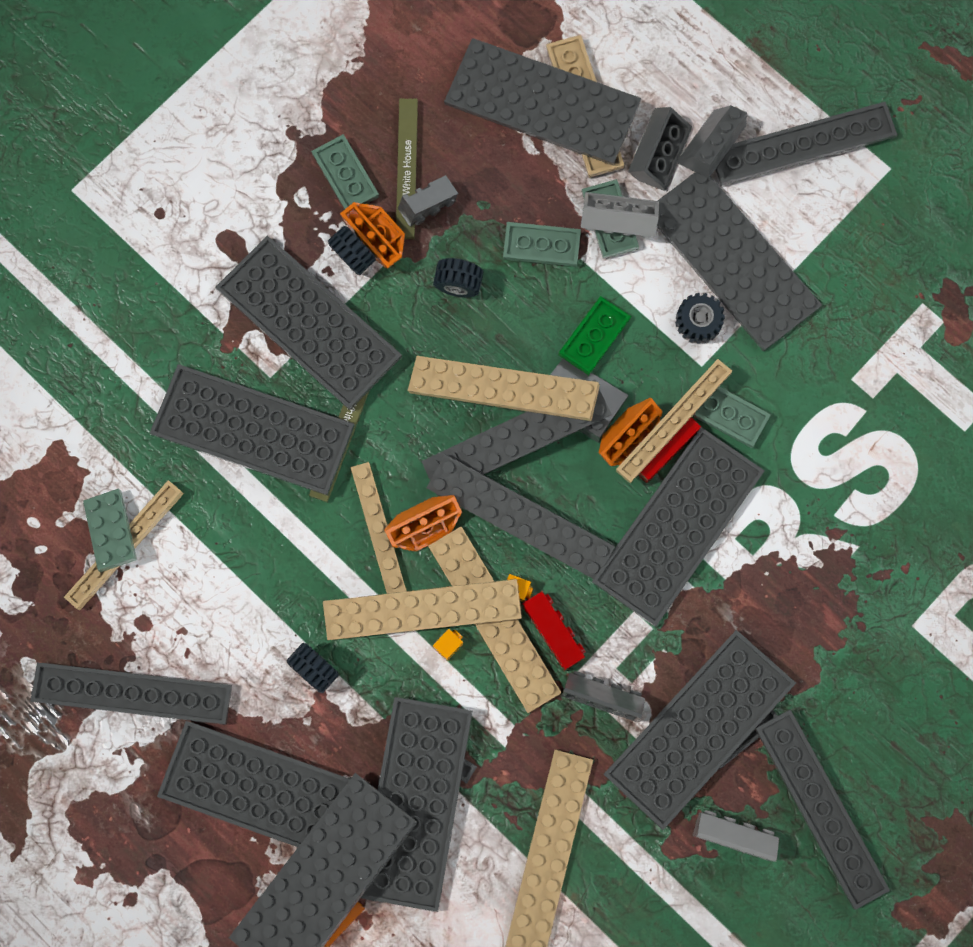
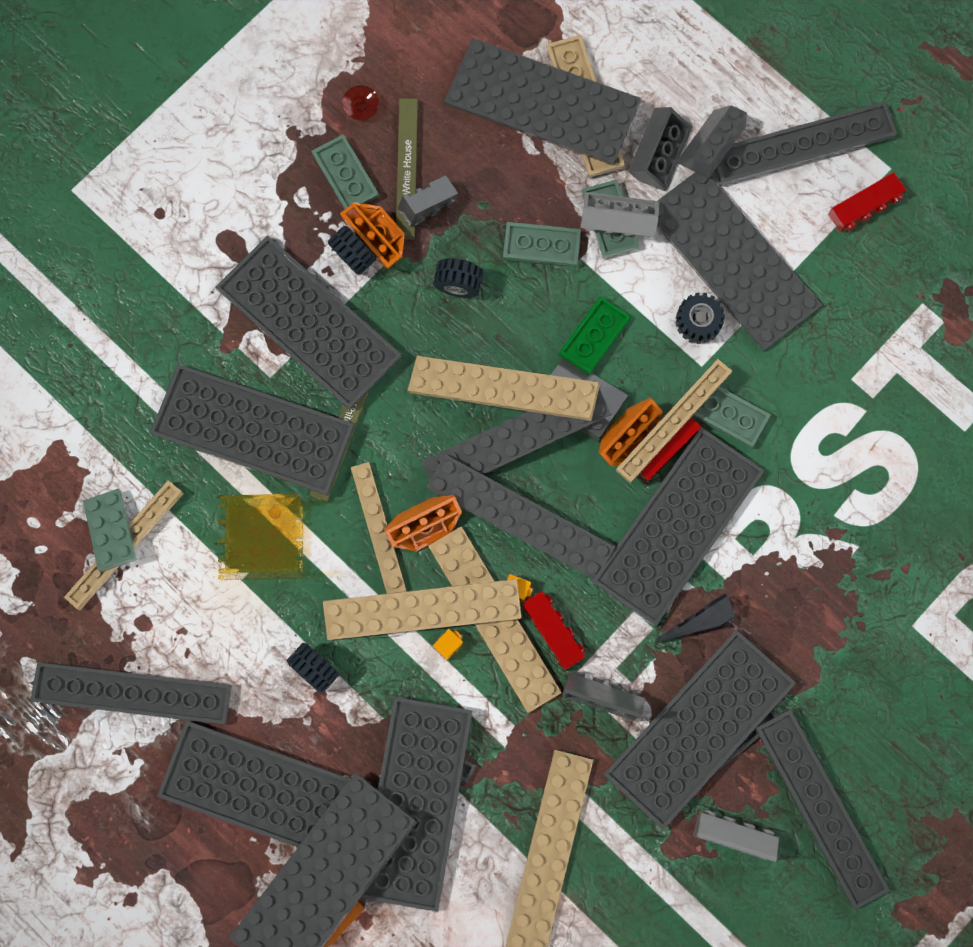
none -> clear yellow windscreen [218,494,303,580]
none -> clear red dish [342,85,379,120]
none -> black wedge [656,593,736,643]
none -> red brick [828,172,906,232]

